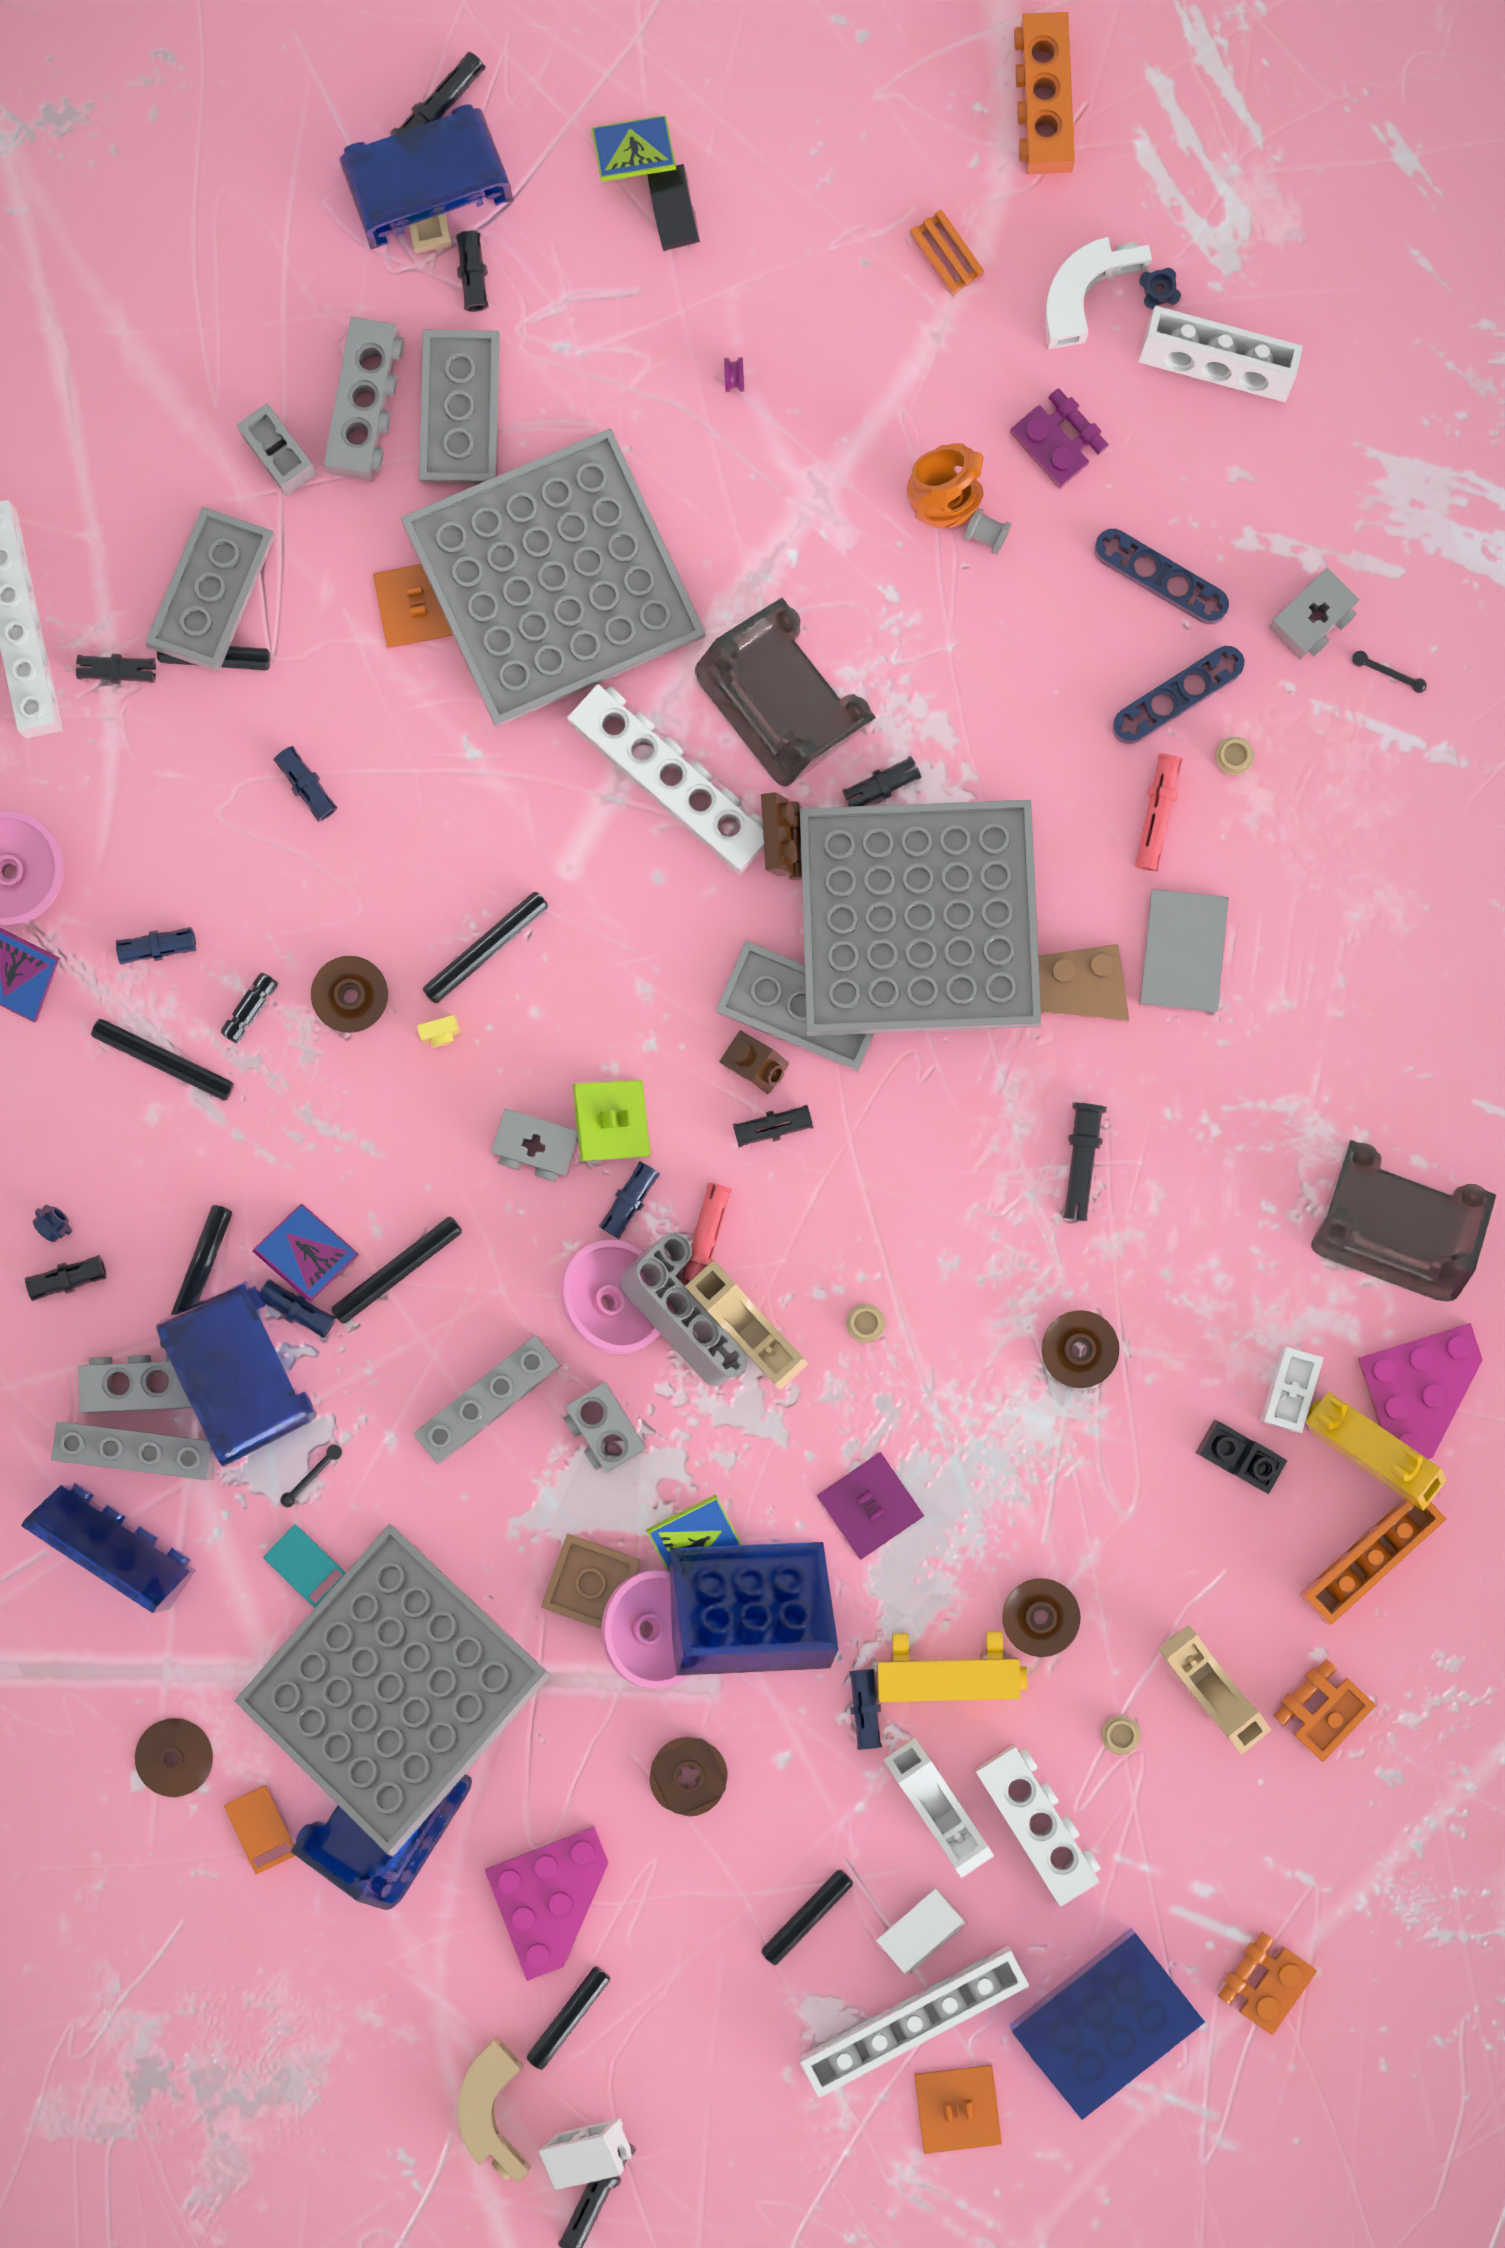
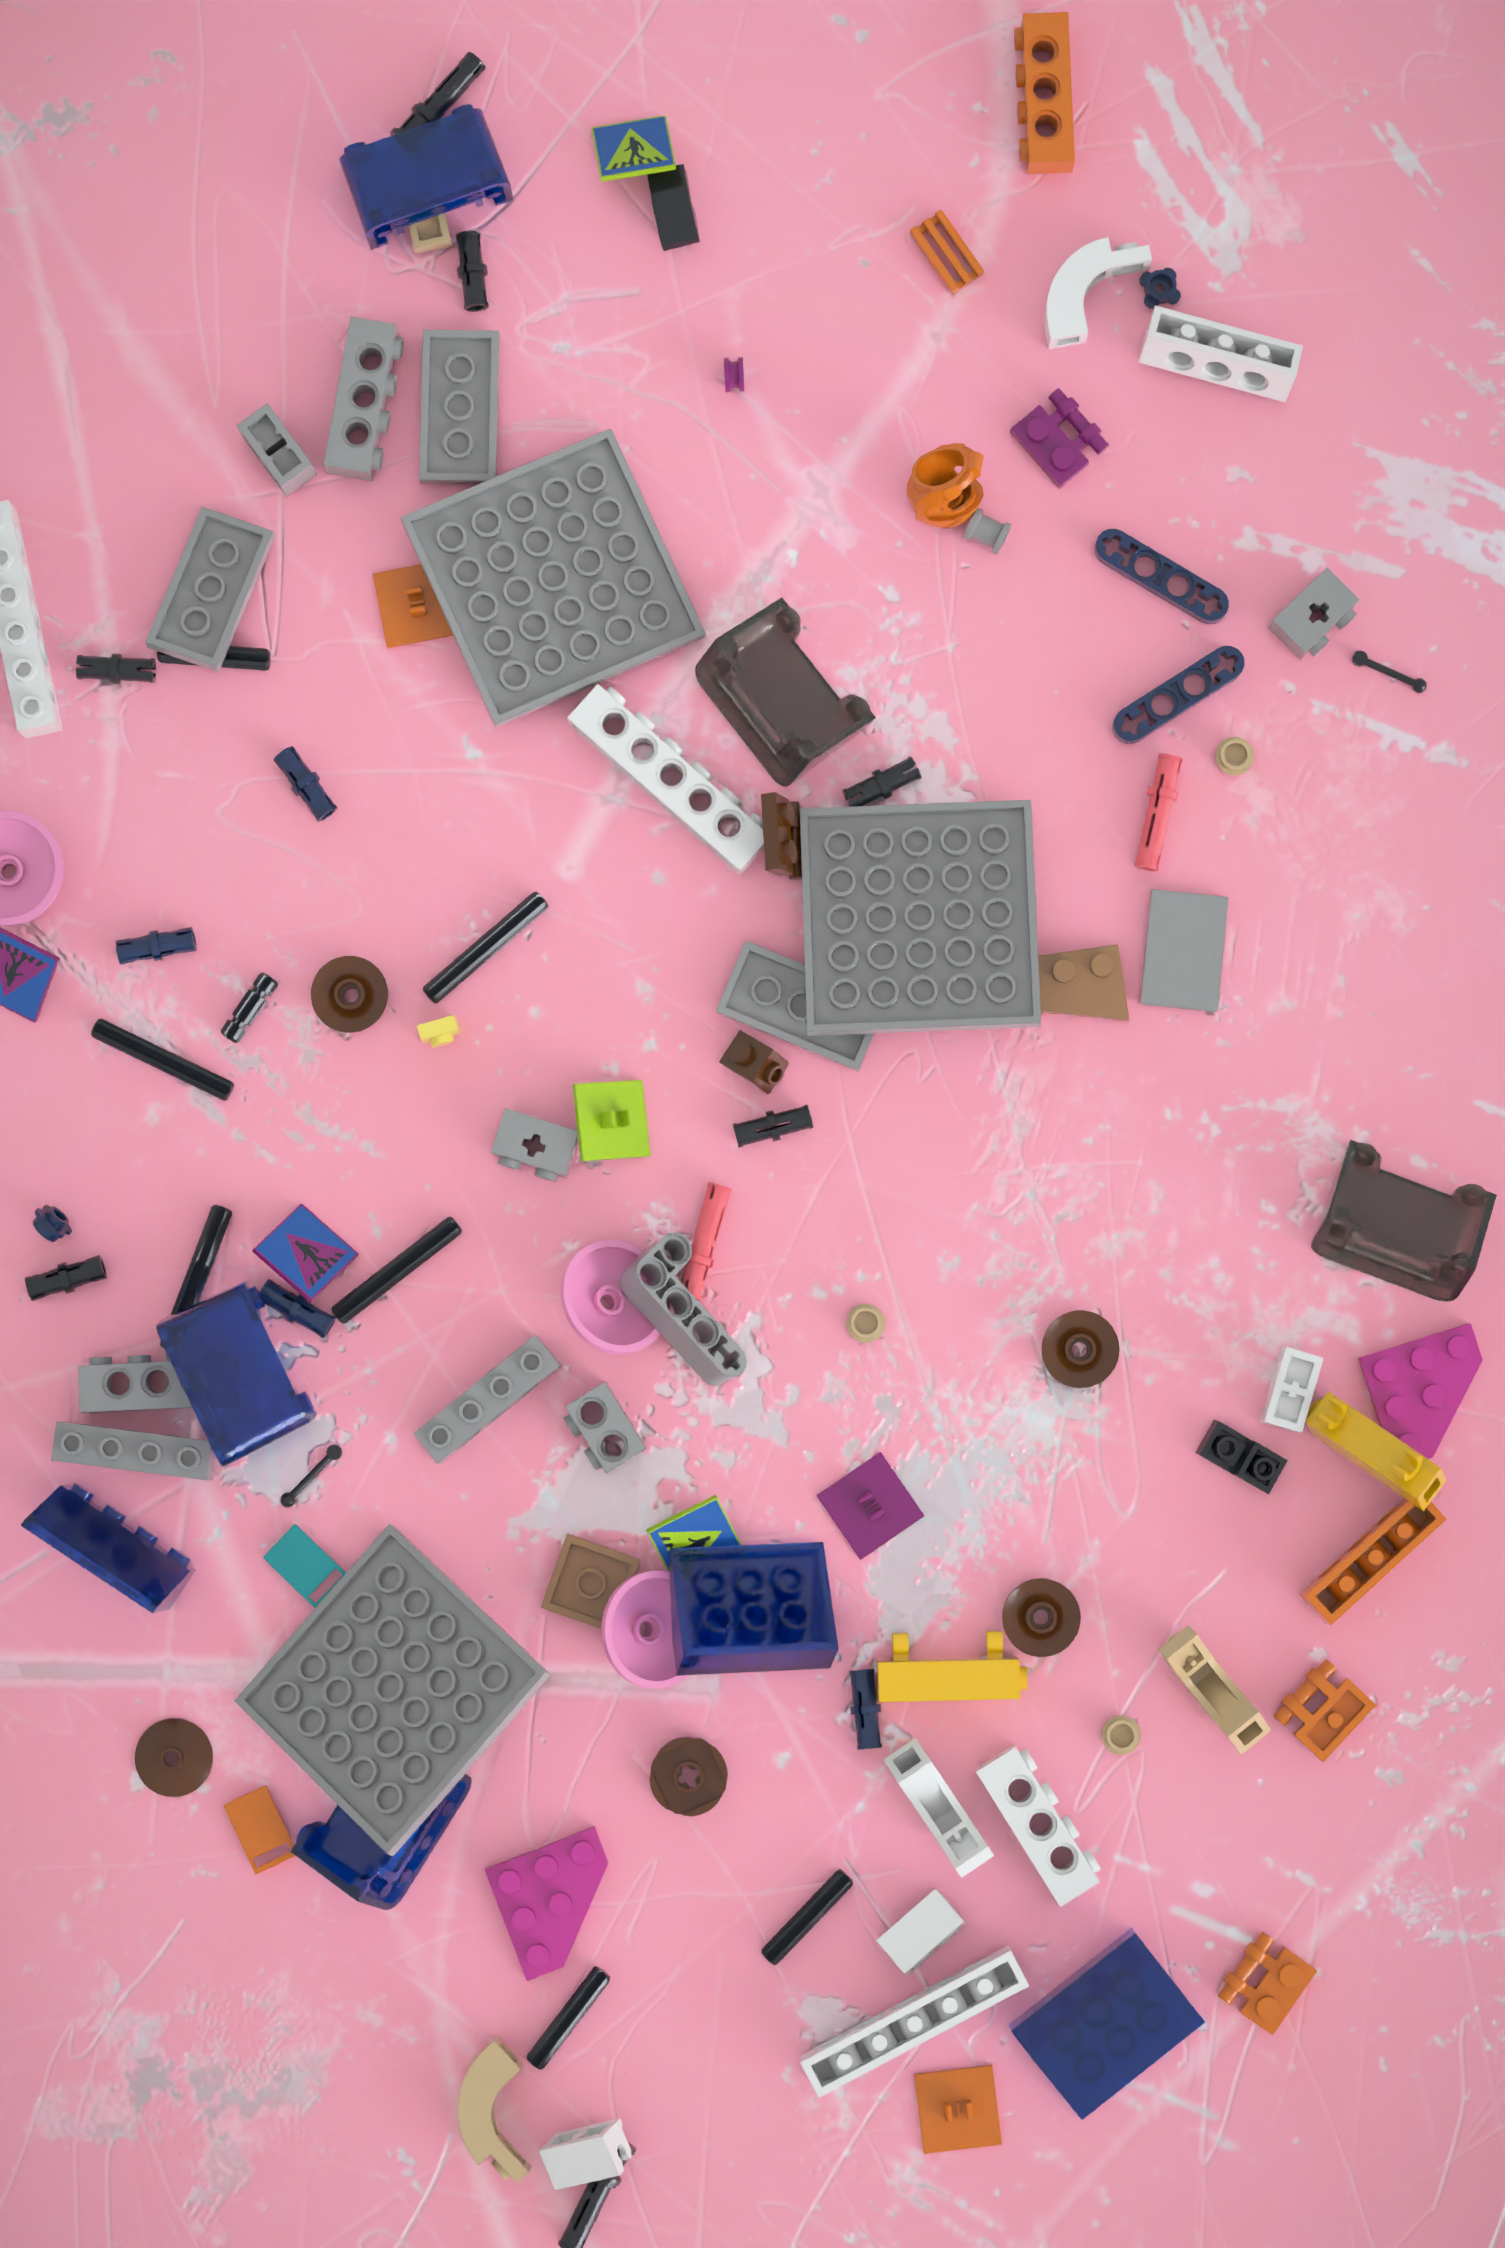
dark blue pin [599,1161,660,1239] -> none
tan arch [685,1260,809,1390] -> none
black pin [1063,1102,1107,1221] -> none

